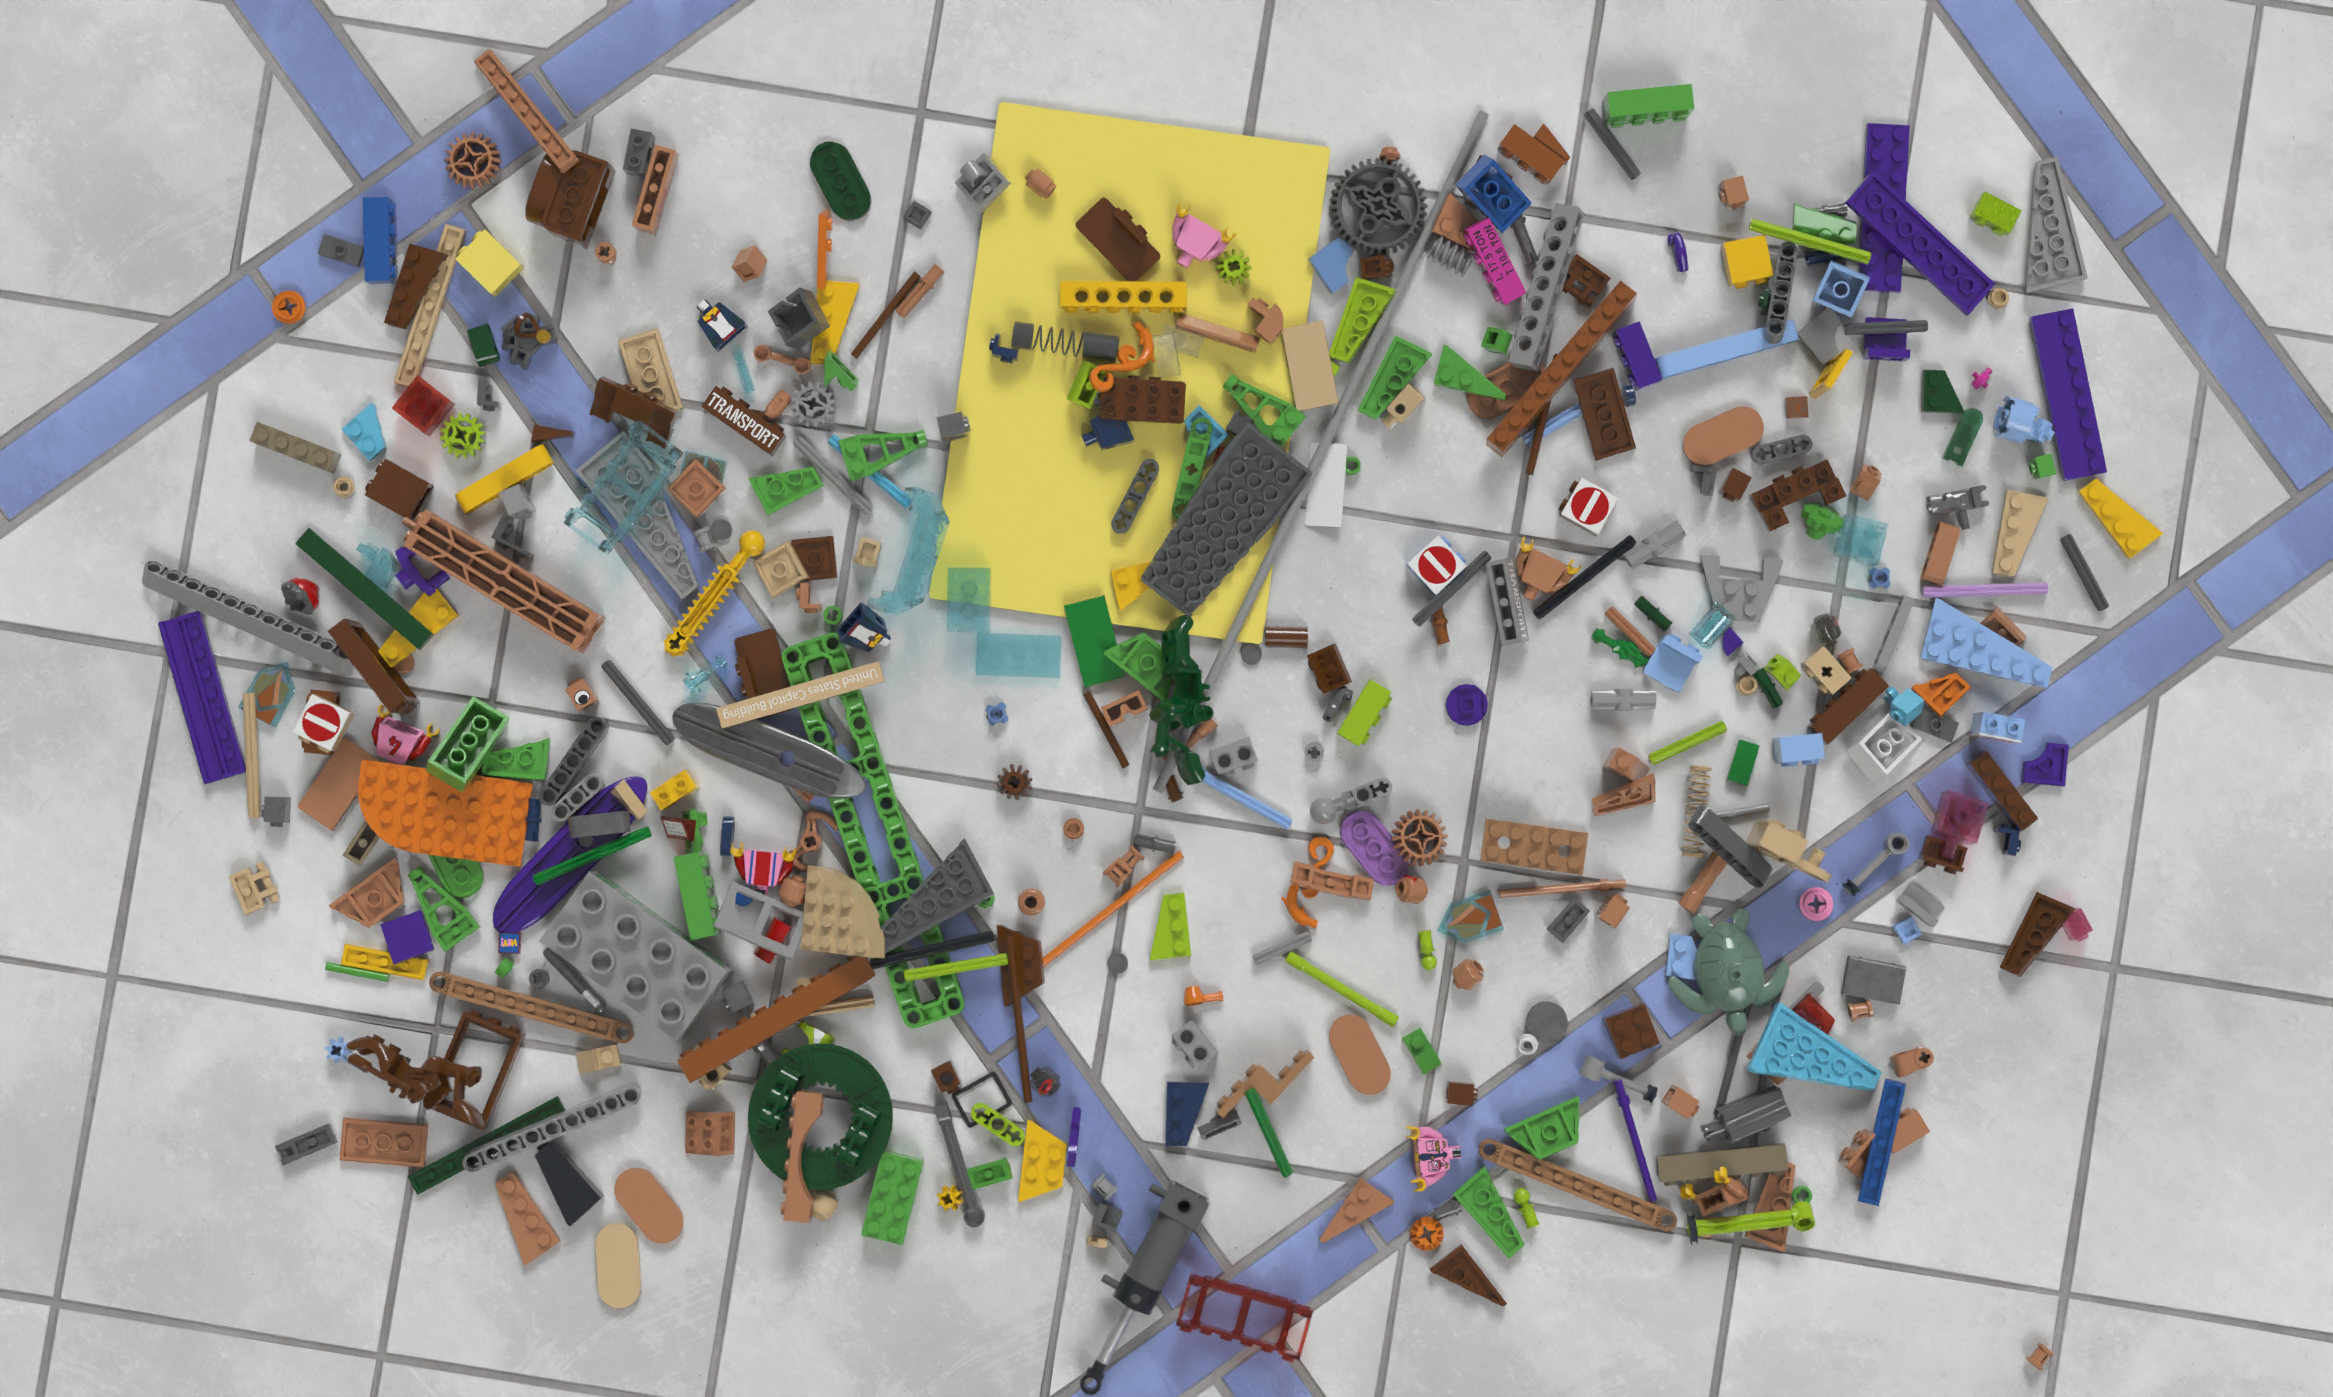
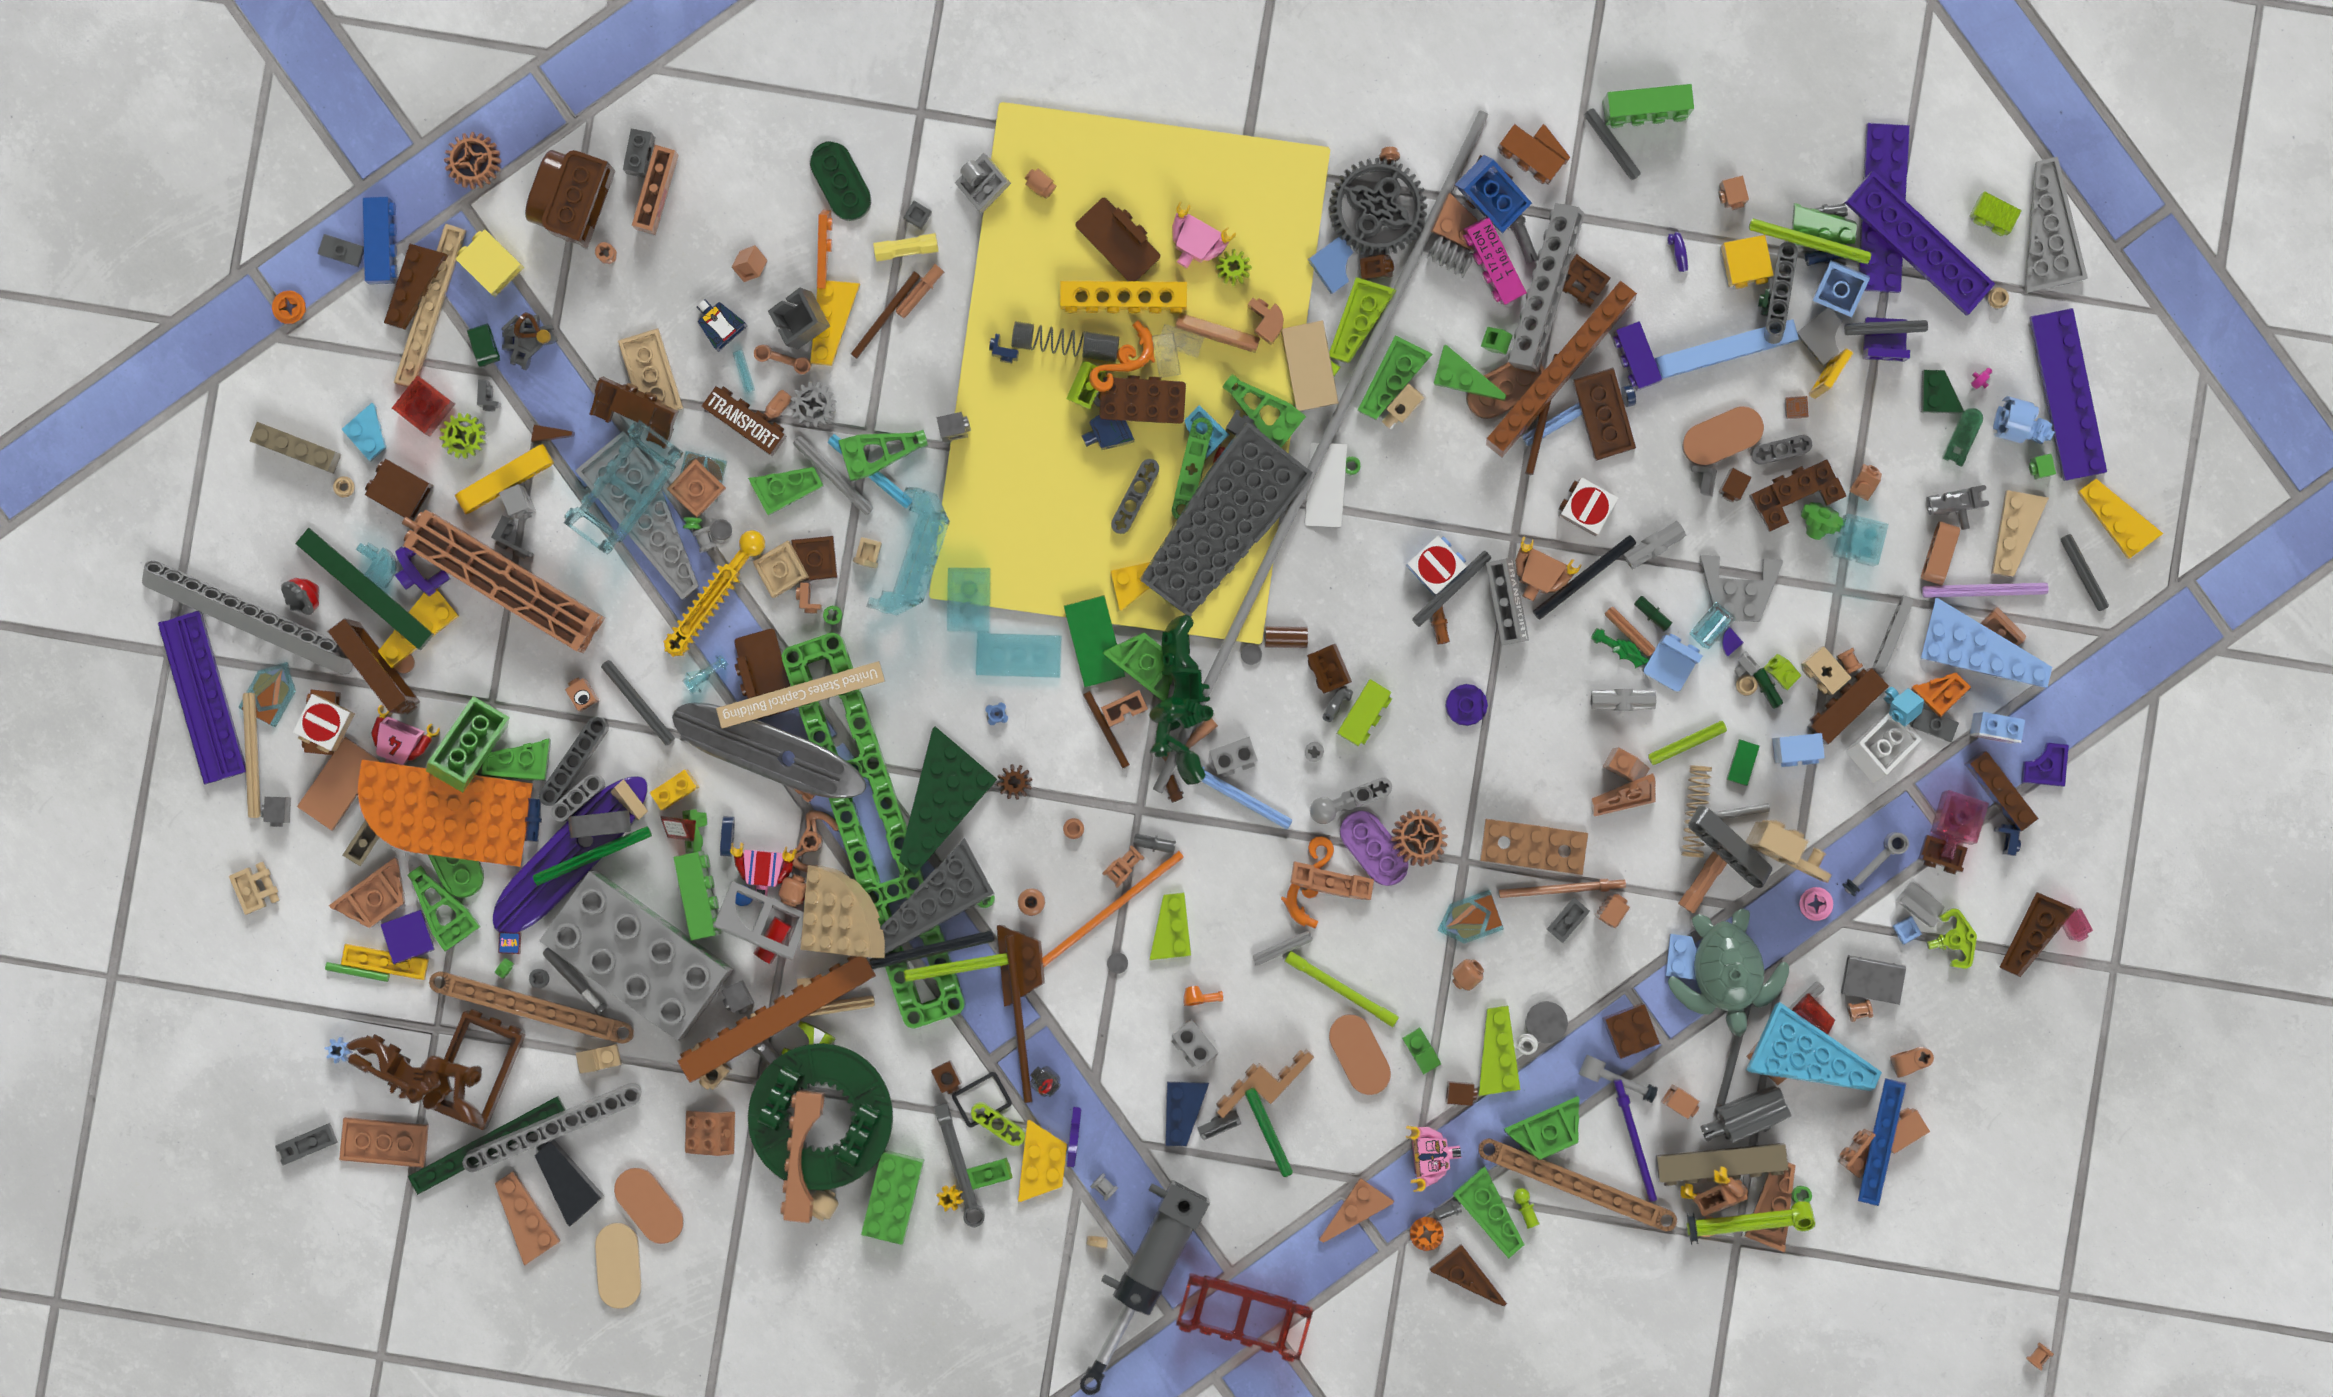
nougat tile [474,49,580,174] -> none
bright green slope [824,350,859,392] -> none
dark blue torso [837,602,891,652] -> none
dark grey panel [1092,1201,1123,1233] -> none
nougat head [1395,876,1428,904] -> none
lime pin [1418,930,1437,971] -> none
clear smoke head [1810,613,1842,646] -> none
medium blue plate [1869,567,1890,589] -> none
none -> bright green bush [683,517,703,530]
none -> light yellow axle [873,233,939,261]
none -> dark green wing [899,726,997,875]
none -> lime wing [1478,1005,1521,1096]
none -> lime piece [1927,908,1977,969]

